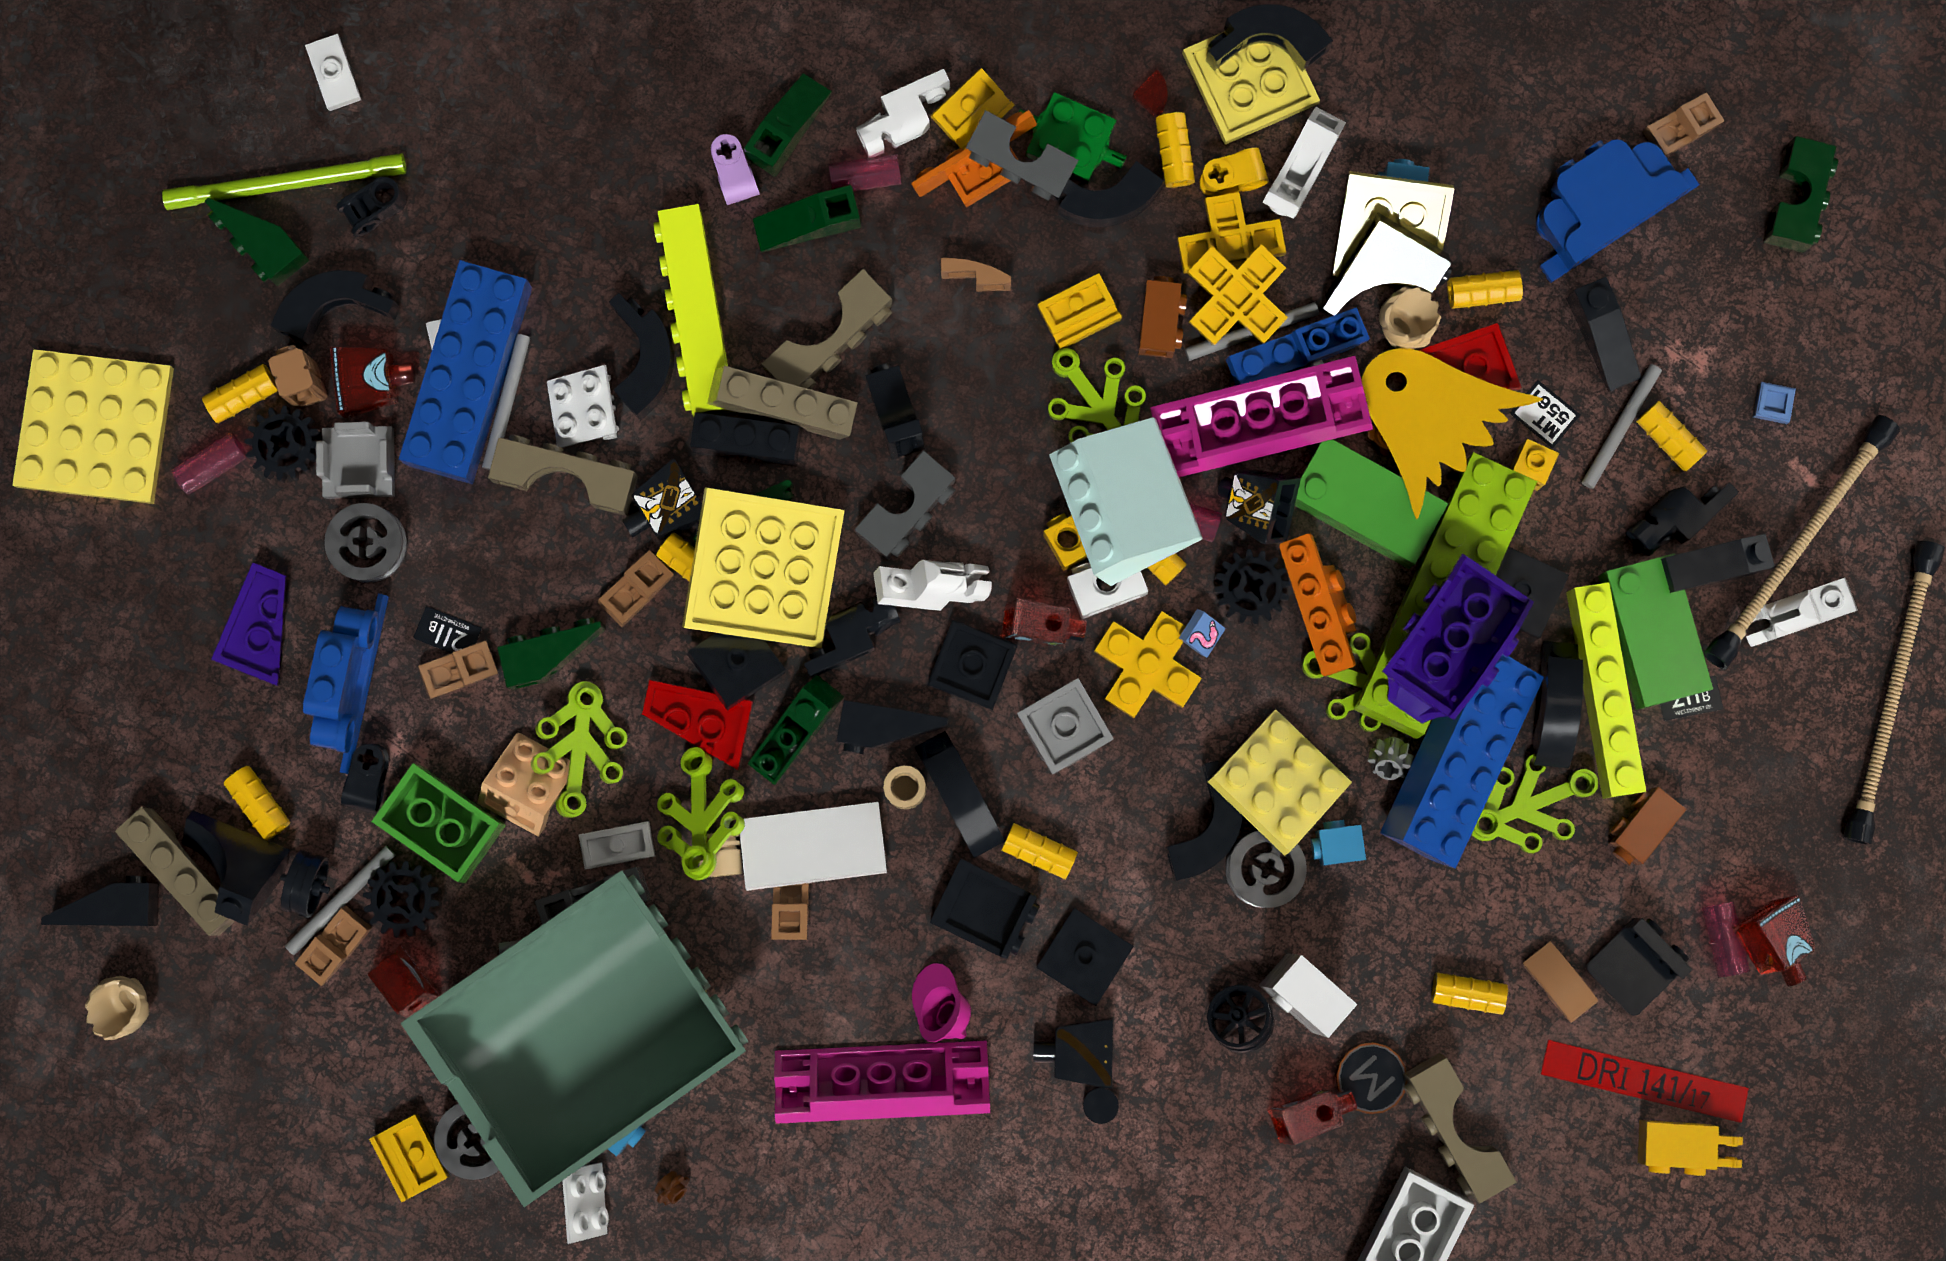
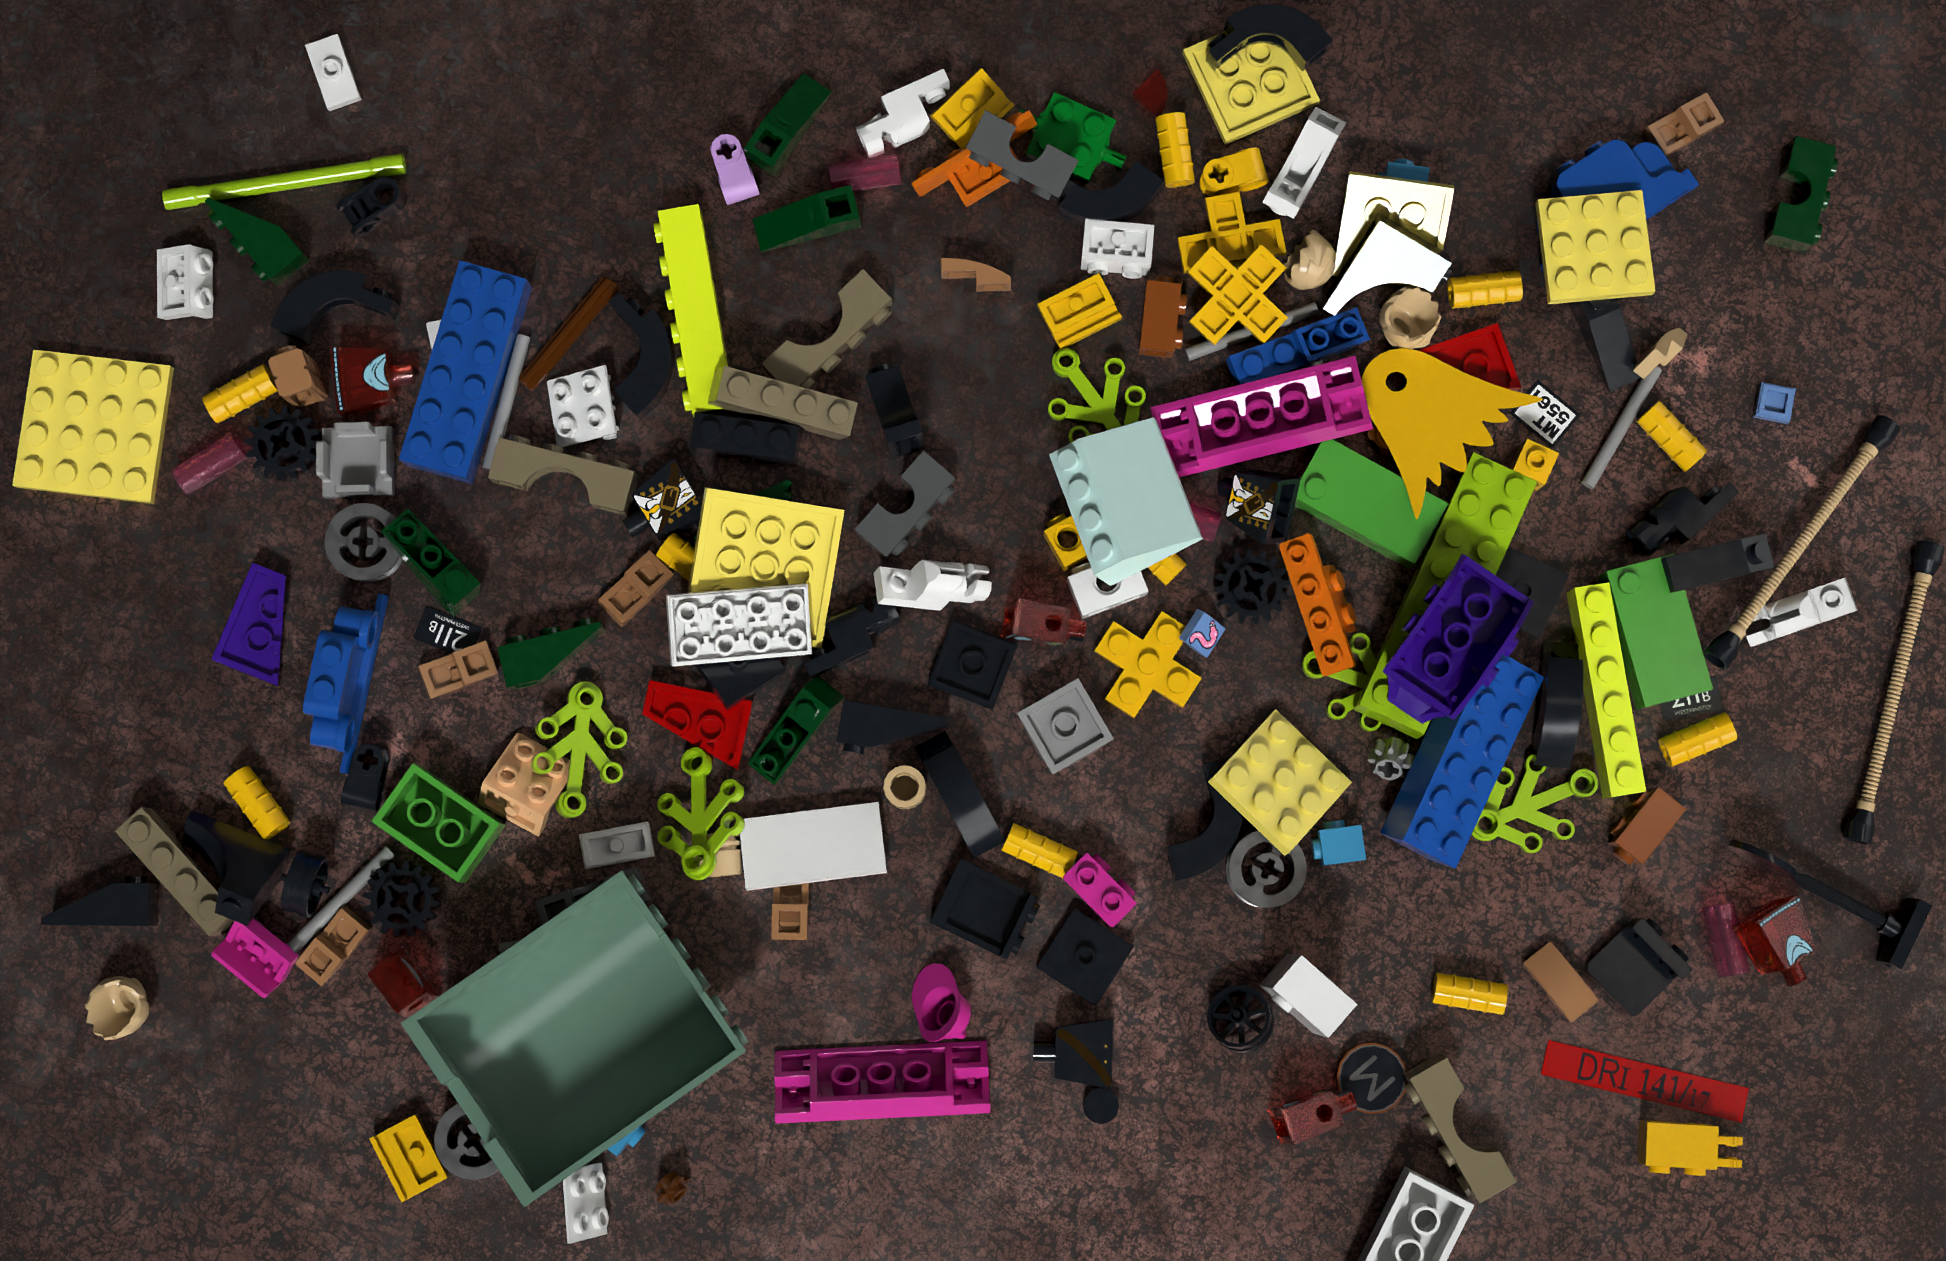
none -> white bracket [157,244,214,320]
none -> dark pink bracket [211,918,299,998]
none -> dark green slope [381,509,481,618]
none -> reddish brown axle [519,276,619,391]
none -> white tile [666,583,812,666]
none -> dark pink bracket [1063,853,1137,927]
none -> white bracket [1081,219,1154,279]
none -> tan hair [1283,230,1336,290]
none -> light yellow plate [1535,190,1655,304]
none -> tan slope [1633,328,1687,379]
none -> yellow axle [1658,712,1737,767]
none -> black piece [1727,839,1932,969]

